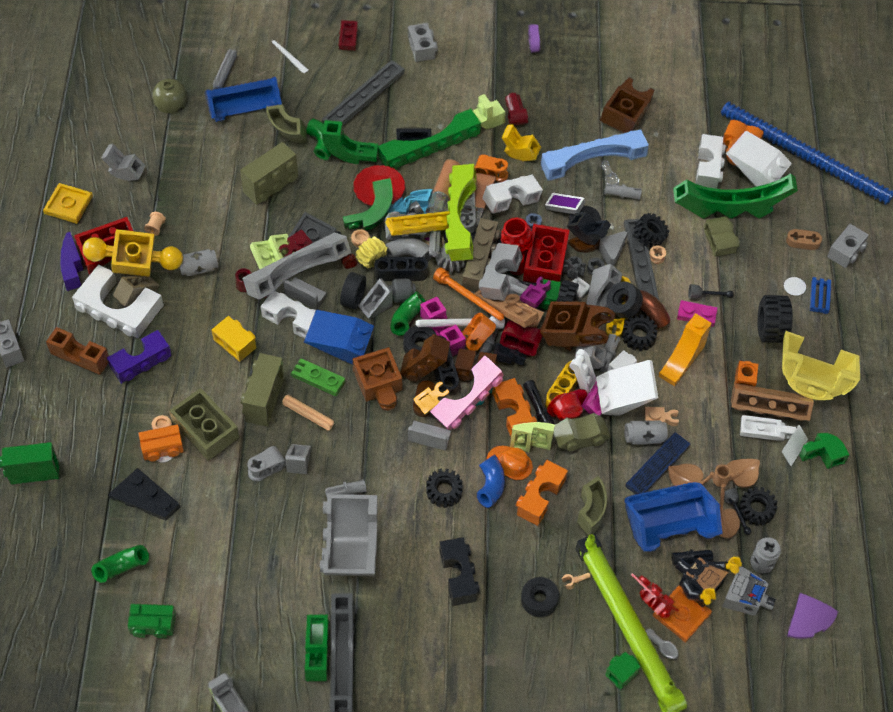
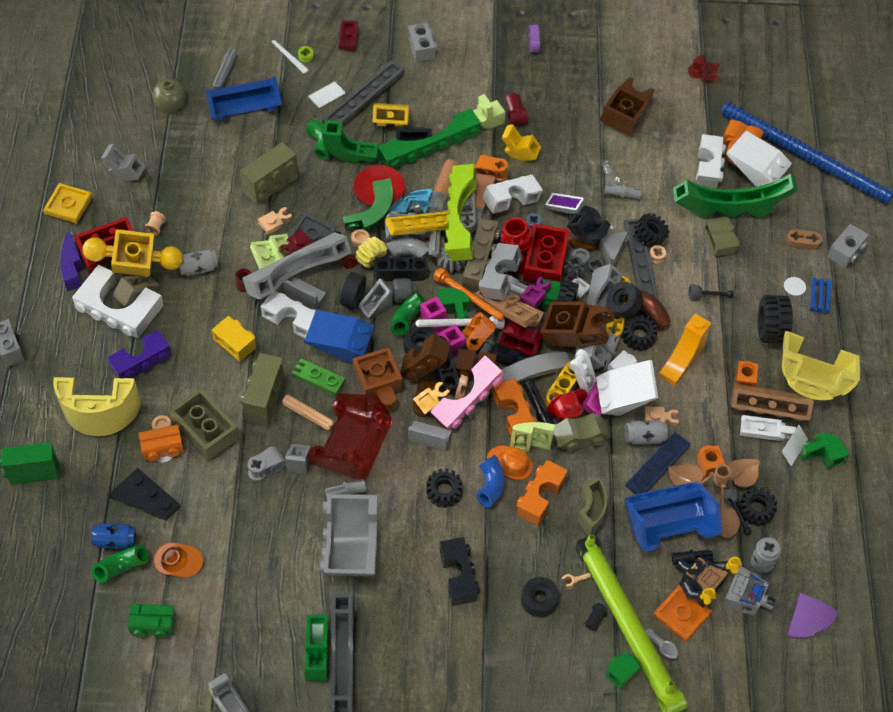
dark orange arch [46,327,109,375] -> none
olive brick [266,104,307,143] -> none
light blue arch [541,129,649,181] -> none
red hinge [631,573,679,619] -> none
dark pink plate [677,300,717,327] -> none
none -> light yellow cylinder [54,377,141,436]
none -> blue piece [91,523,136,549]
none -> orange piece [154,542,203,577]
none -> light nougat plate [258,207,292,235]
none -> lime bush [298,46,314,63]
none -> white sticker [308,82,345,108]
none -> clear red windscreen [308,393,392,480]
none -> yellow brick [373,103,410,127]
none -> green brick [437,288,470,329]
none -> light nougat tile [454,375,468,400]
none -> light grey slope [501,352,570,384]
none -> light grey tile [571,248,590,265]
none -> black pin [584,603,608,631]
none -> clear red plate [688,55,719,82]
none -> orange brick [697,445,725,478]

